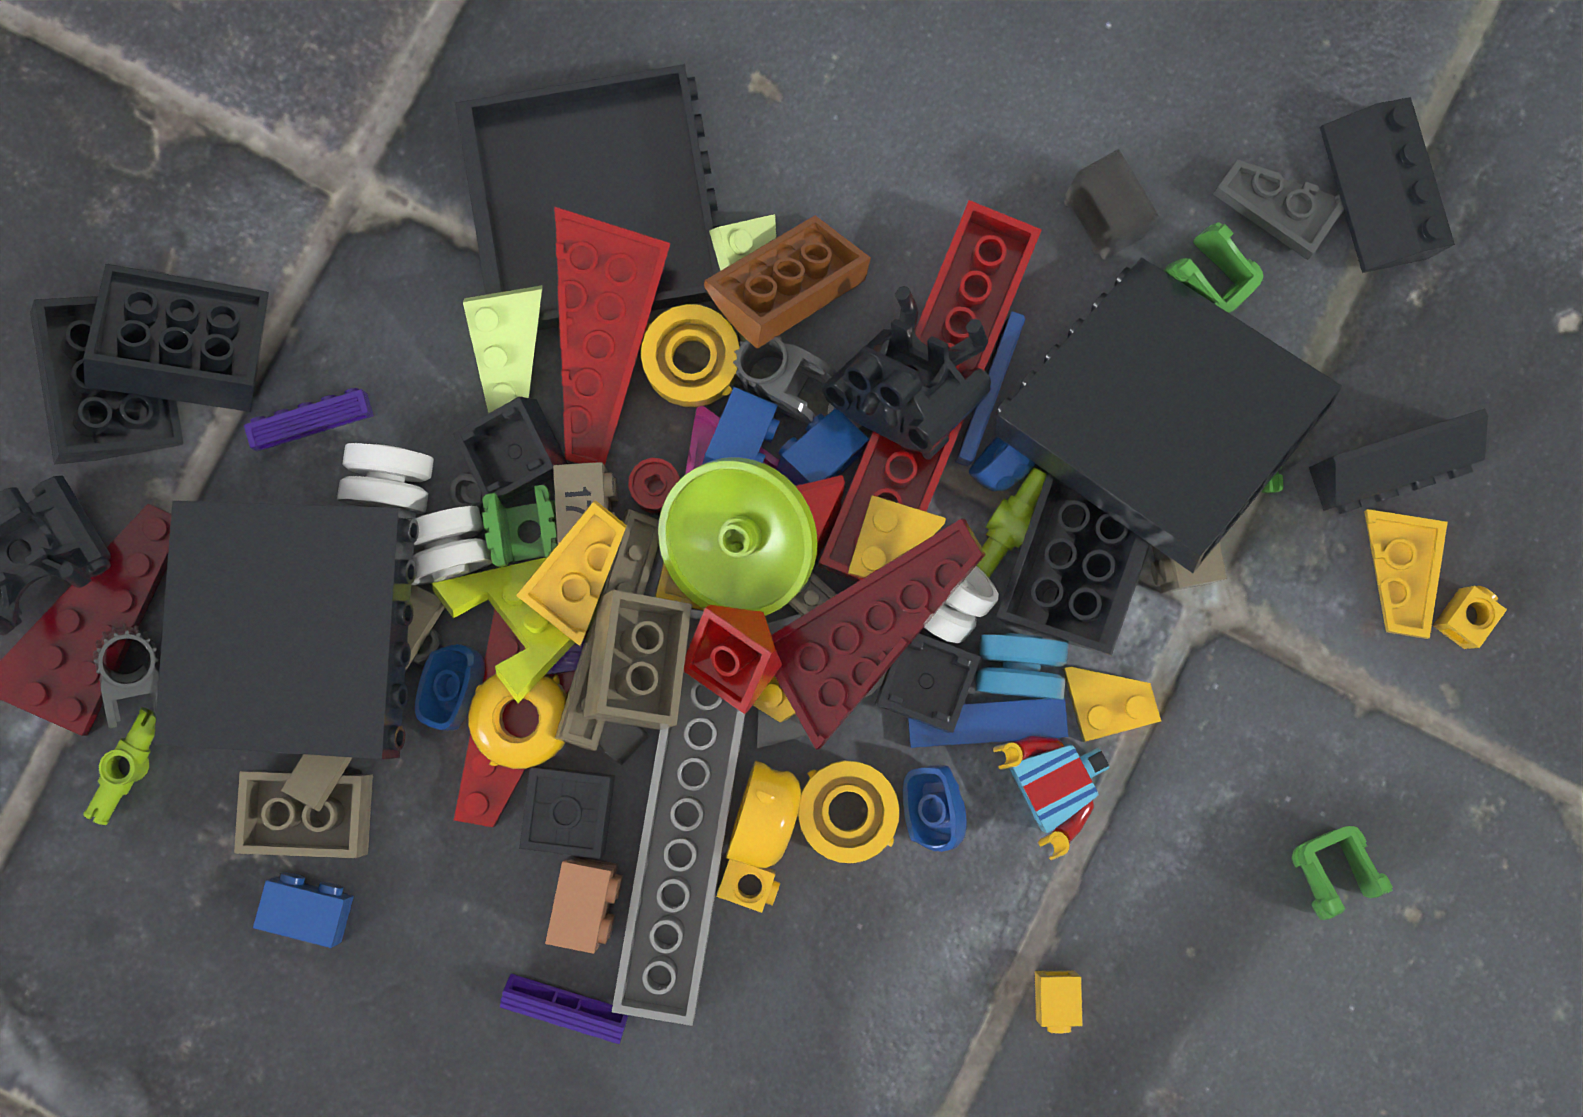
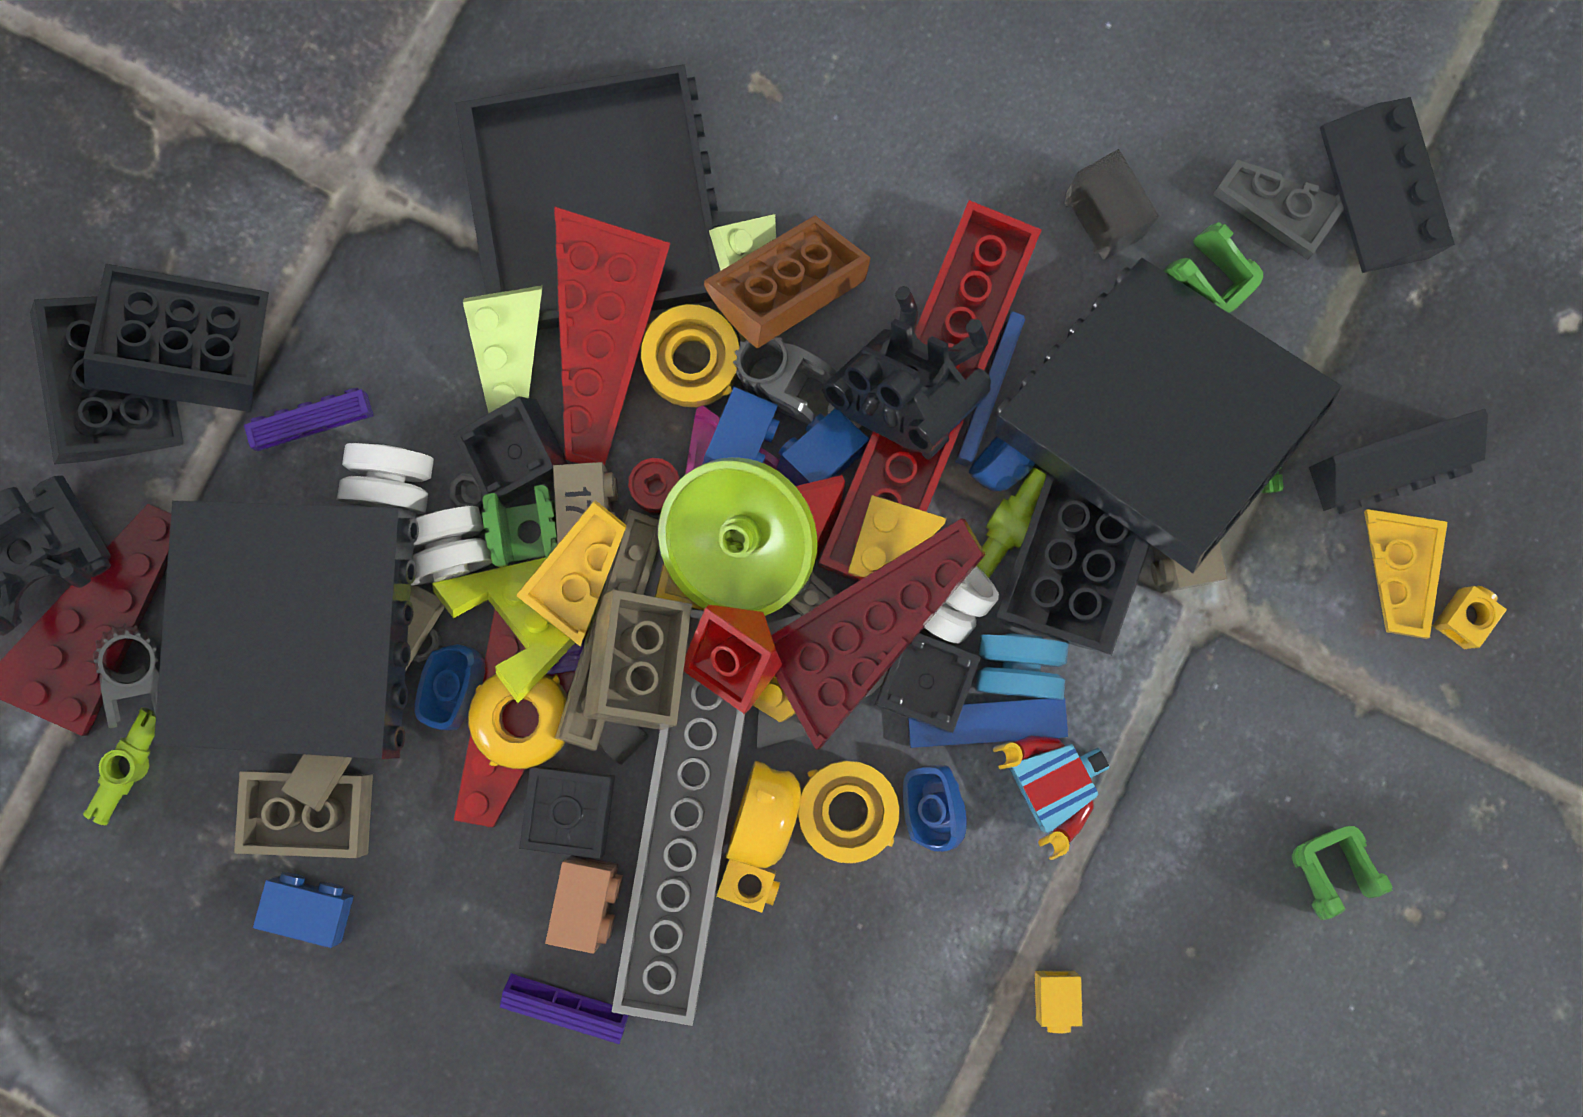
yellow wing [1062,667,1161,742] -> none

